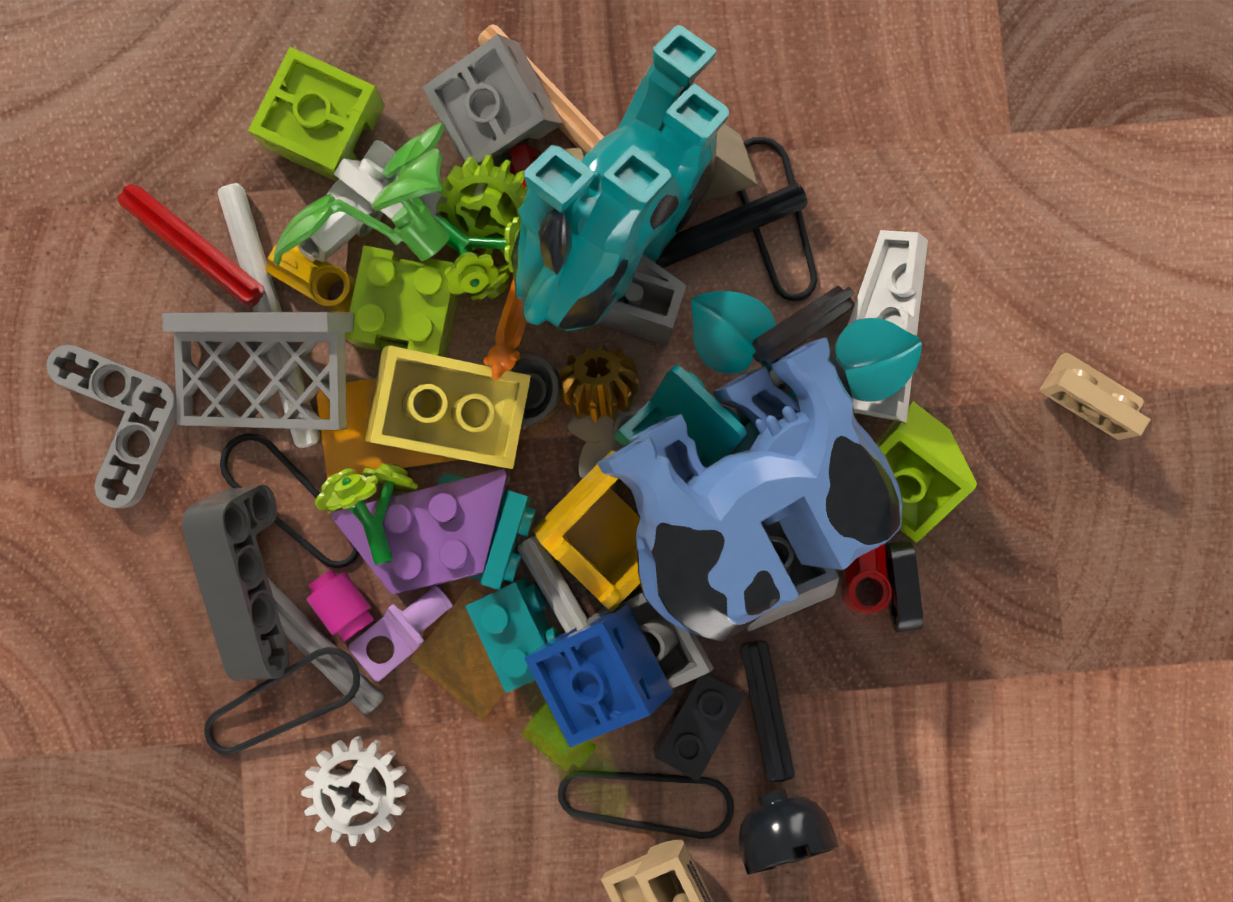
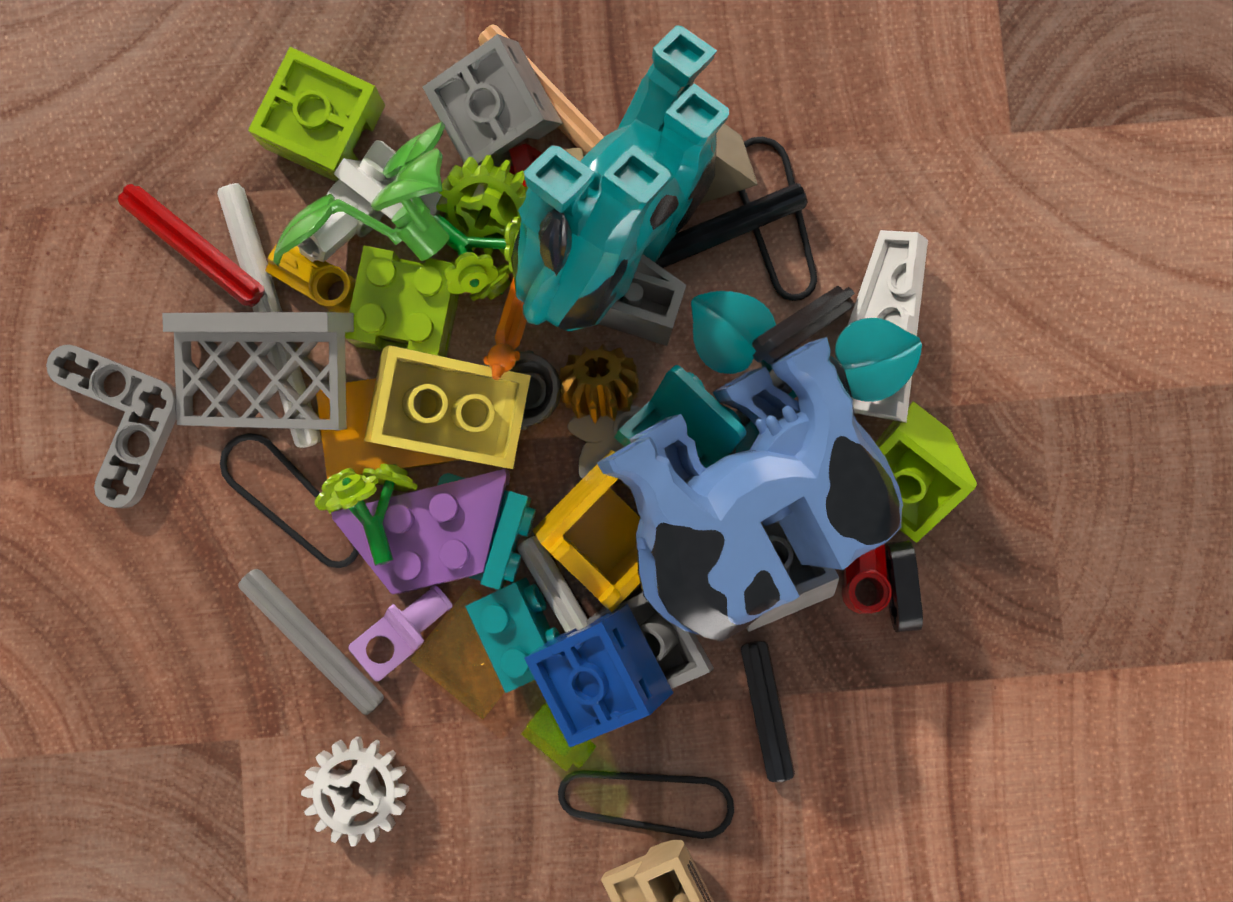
dark grey beam [182,485,289,681] -> none
black piece [204,647,361,755] -> none
dark pink brick [306,569,374,643] -> none
black brick [653,672,745,781] -> none
black cylinder [739,789,839,875] -> none
tan bracket [1039,353,1151,440] -> none

